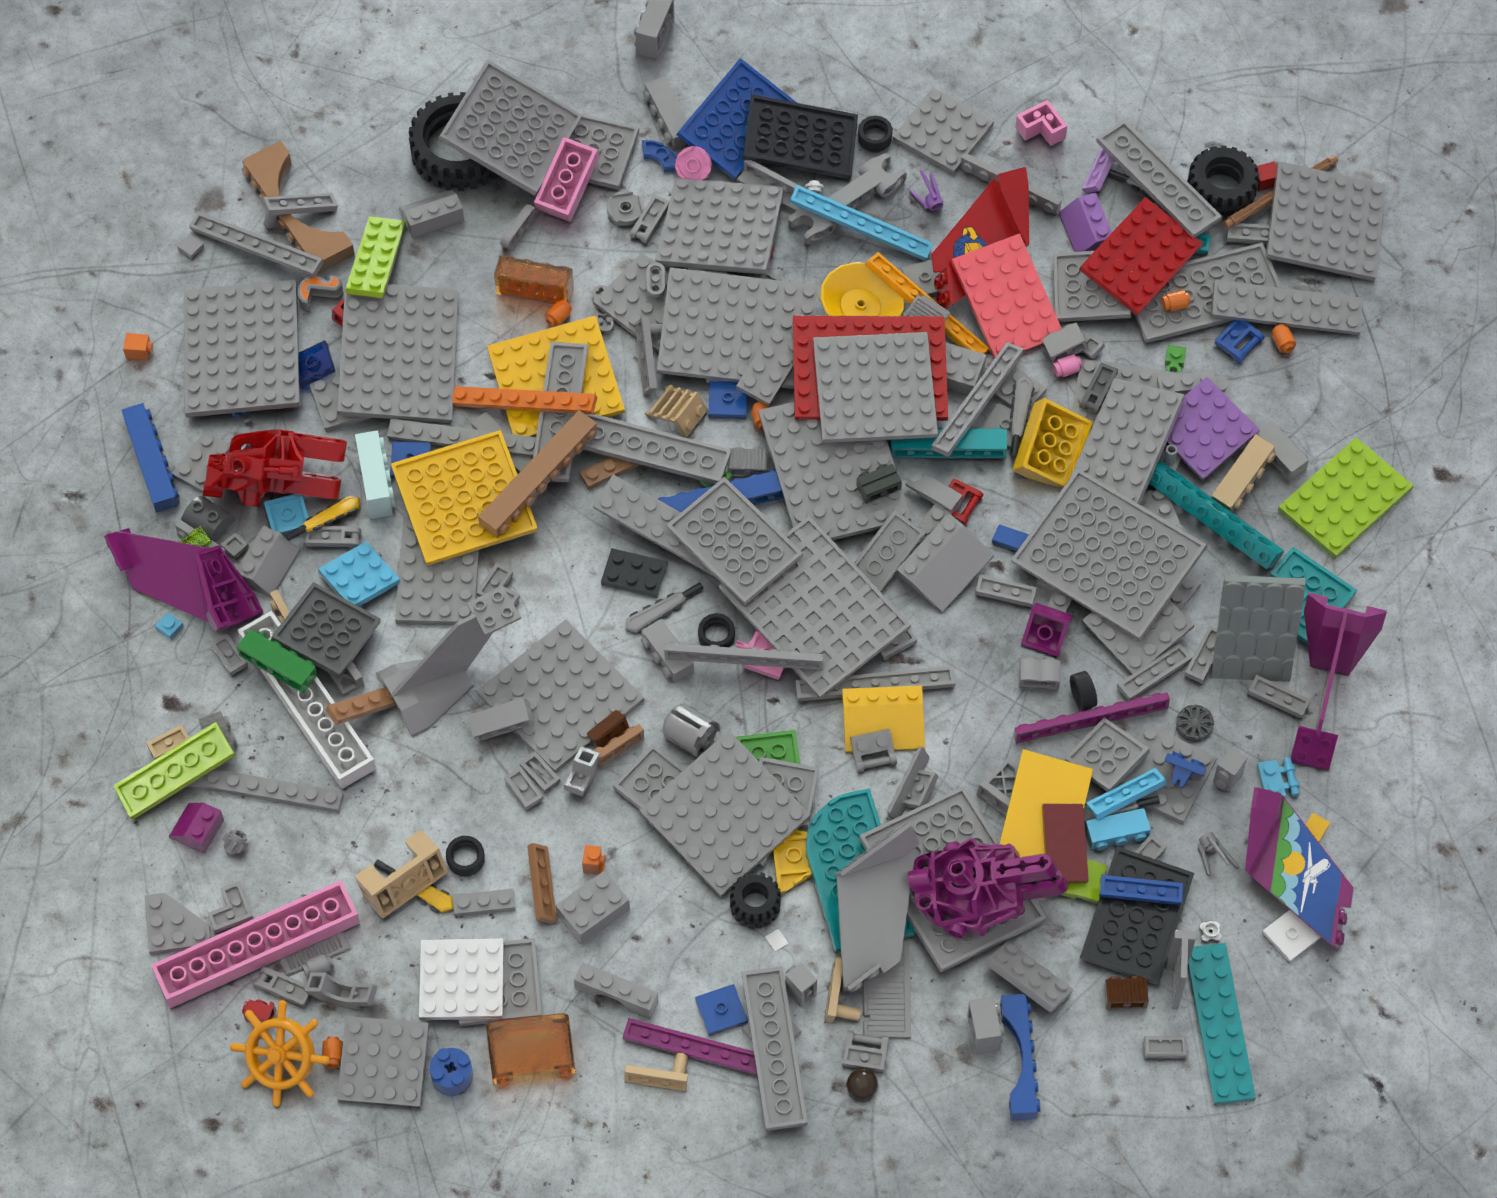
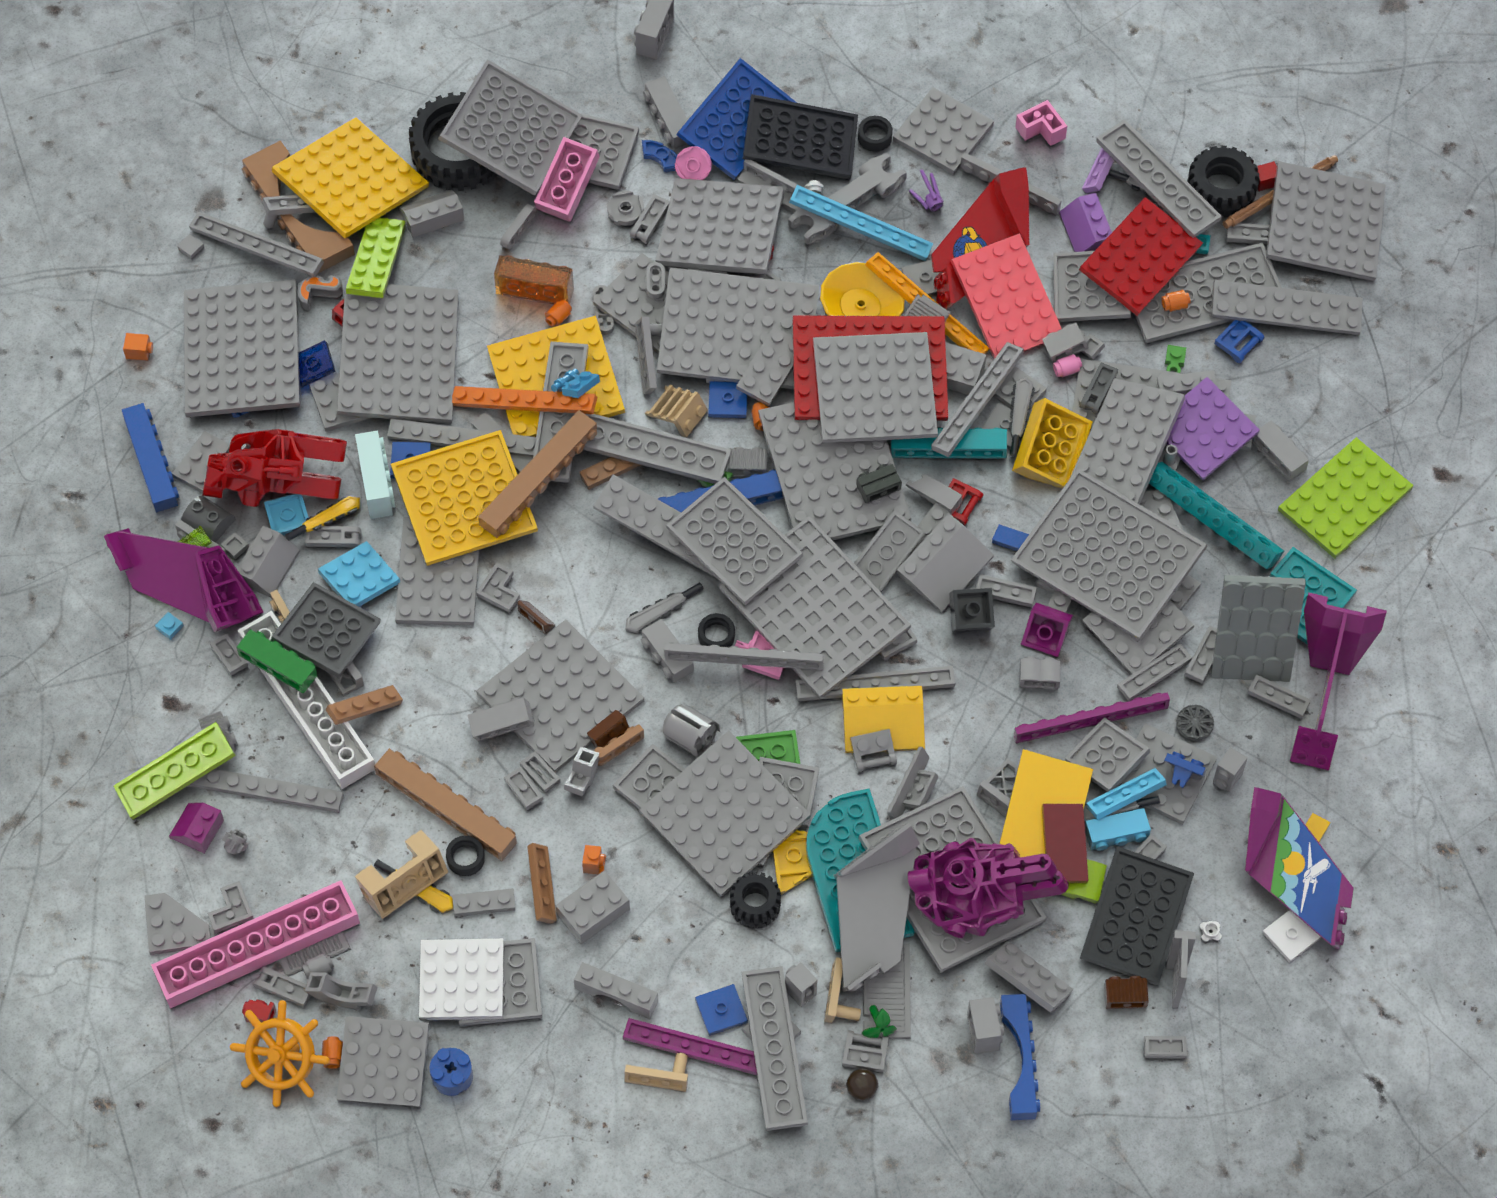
tan plate [146,725,189,759] -> none
light grey piece [376,586,521,737] -> none
clear orange windscreen [486,1013,576,1086] -> none
black plate [601,548,668,598] -> none
white sticker [765,929,788,951] -> none
black tyre [1069,671,1098,710] -> none
blue plate [1099,875,1183,905] -> none
teal plate [1188,943,1256,1105] -> none
light grey plant [1198,832,1239,875] -> none
tan brick [1212,434,1276,512] -> none
medium azure plate [1257,757,1300,798] -> none
orange brick [1272,324,1296,353] -> none
none -> yellow plate [272,117,429,238]
none -> medium nougat brick [374,748,517,861]
none -> reddish brown slope [517,600,555,635]
none -> dark azure plate [551,369,600,398]
none -> green plant [862,1005,897,1038]
none -> black brick [949,588,995,632]

